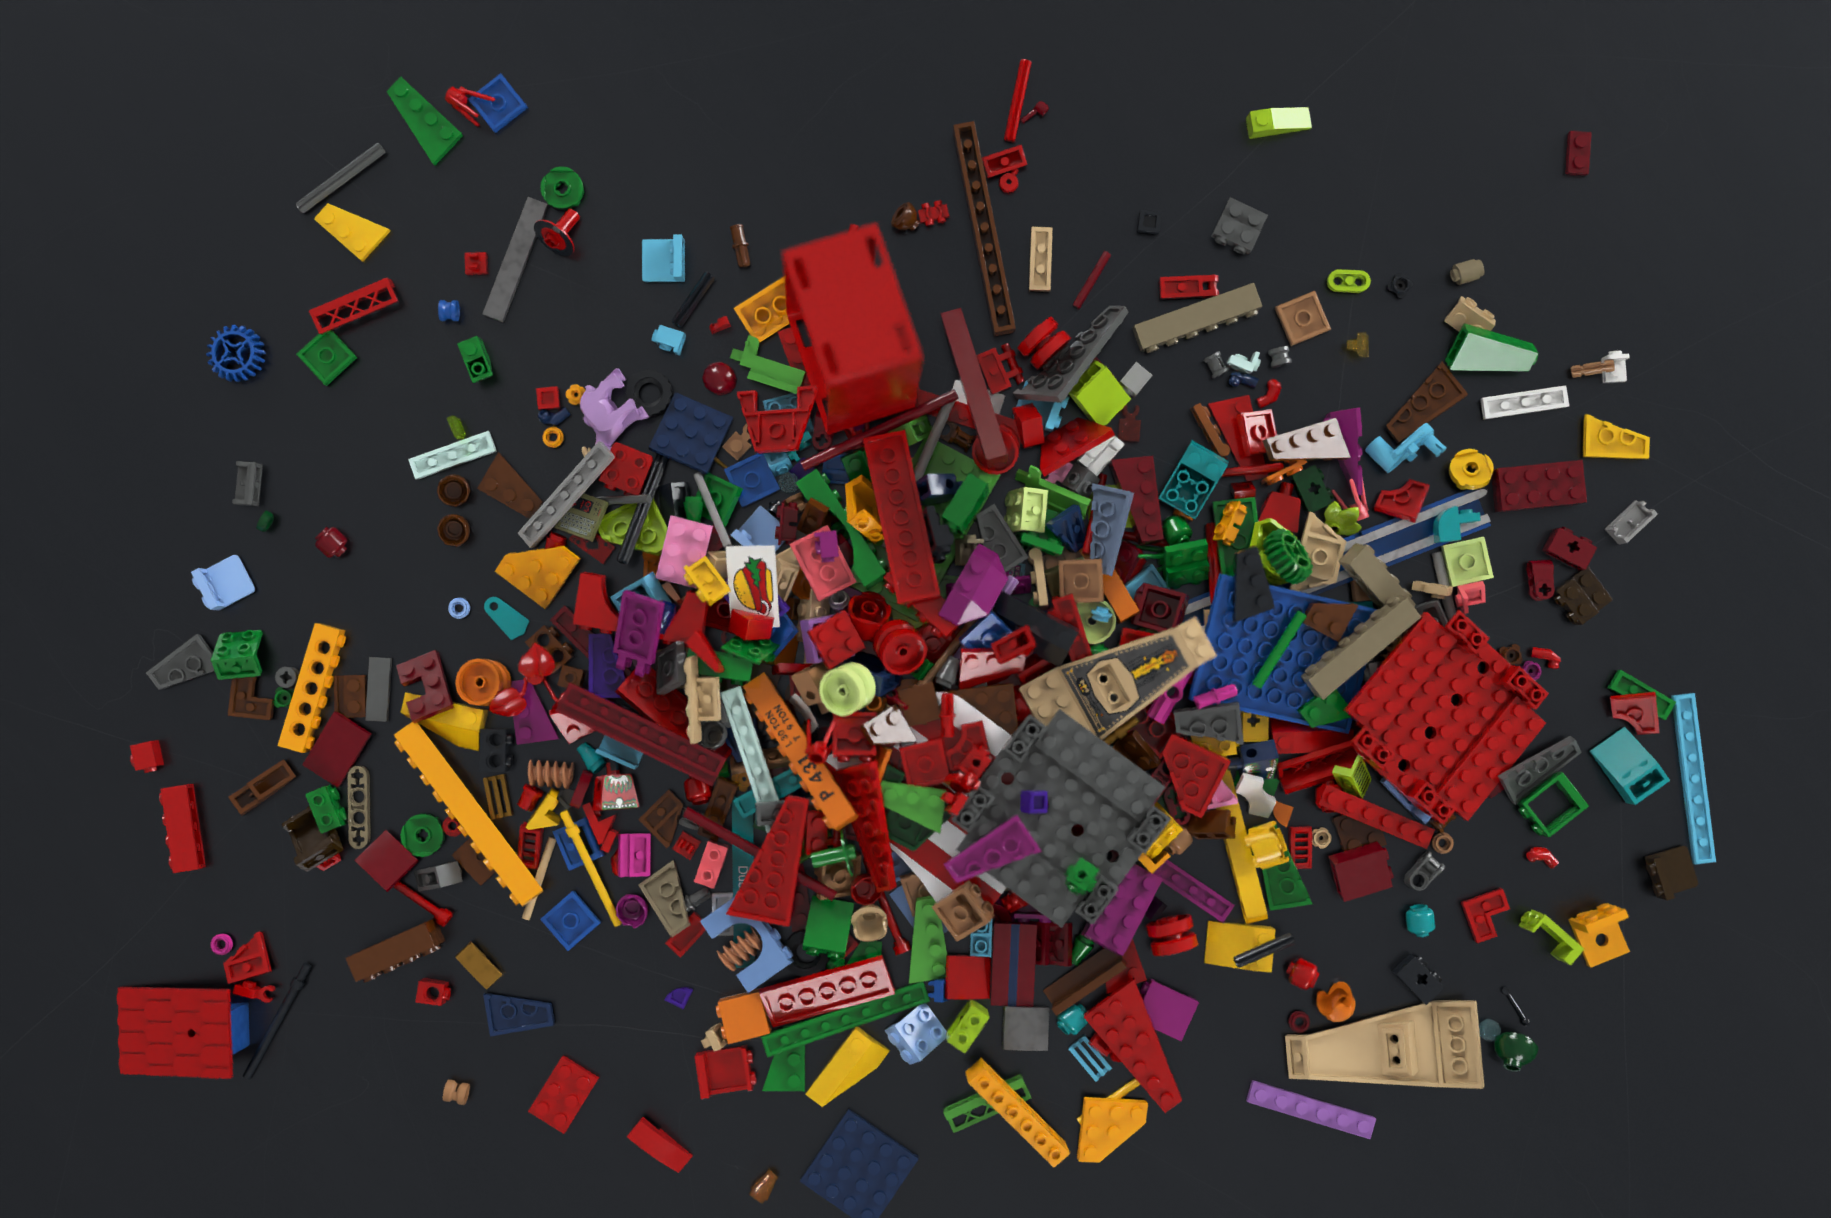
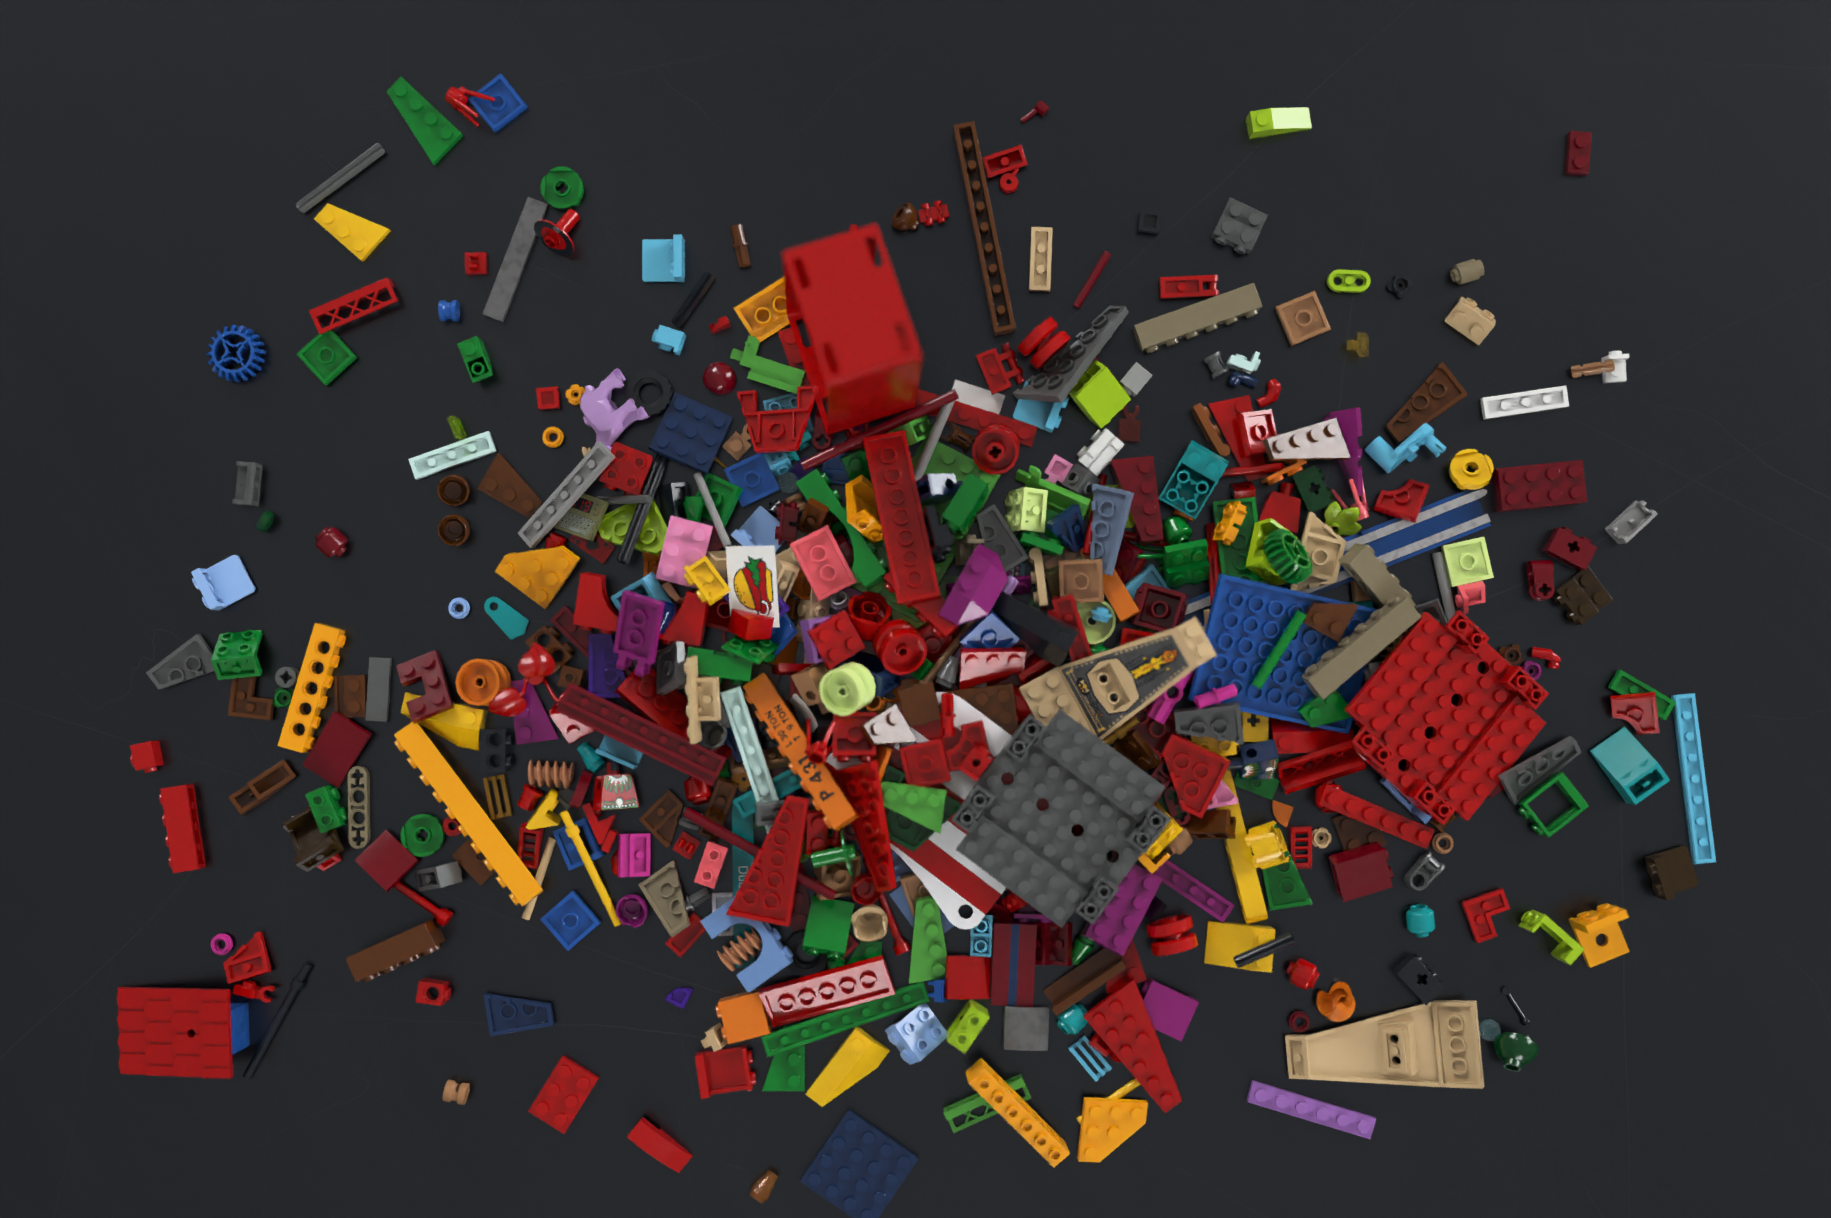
pearl gold slope [455,942,502,990] -> none
dark blue arm [538,406,571,426] -> none
red slope [686,631,725,673] -> none
magenta brick [814,531,839,563] -> none
dark red hand [886,690,908,710] -> none
medium nougat plate [932,881,995,942] -> none
red tile [940,791,969,816] -> none
dark red tile [941,308,1008,468] -> none
red plate [944,772,981,794] -> none
magenta wing [944,814,1042,883] -> none
red slope [991,625,1036,664] -> none
red axle [1004,59,1031,142] -> none
red slope [1012,403,1045,449] -> none
dark purple slope [1020,790,1048,814] -> none
red wing [1040,417,1115,477] -> none
green brick [1064,857,1099,896] -> none
black wing [1232,546,1275,622] -> none
white tile [1235,773,1276,818] -> none
dark grey wheel [1268,346,1292,368] -> none
lime panel [1332,755,1372,799] -> none
tan plate [1412,581,1453,599] -> none
teal brick [1433,506,1481,543] -> none
slope [1445,323,1538,371] -> none
red arm [1526,847,1559,869] -> none
yellow wing [1583,414,1650,459] -> none

